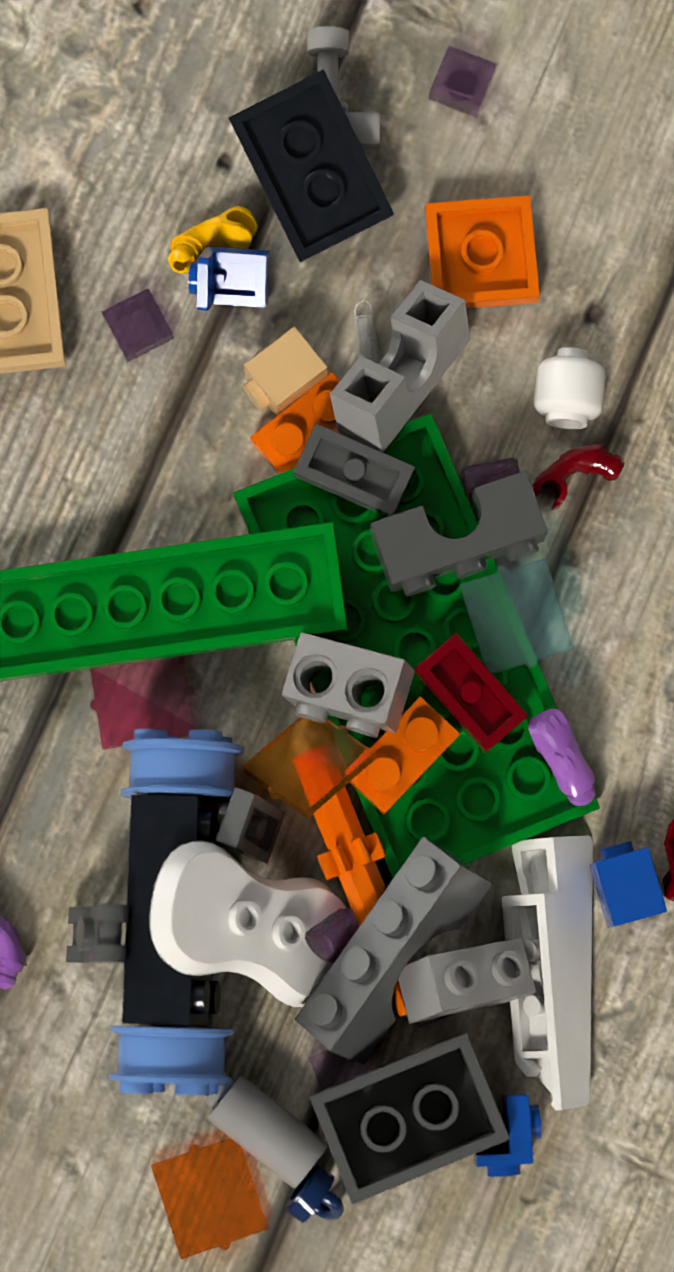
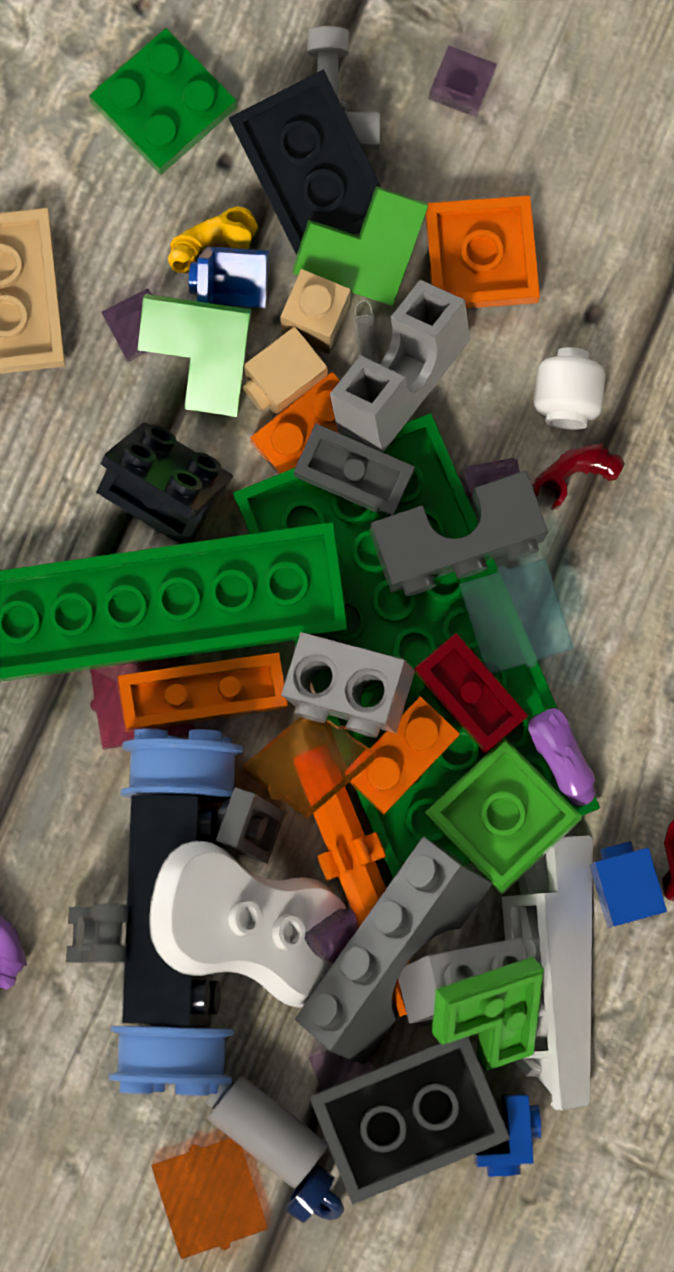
none -> green plate [89,28,237,175]
none -> black bracket [96,422,233,544]
none -> orange plate [117,652,288,732]
none -> tile [138,294,252,417]
none -> tan brick [280,269,351,354]
none -> bright green tile [292,186,428,306]
none -> bright green tile [425,738,582,895]
none -> bright green tile [432,957,544,1071]

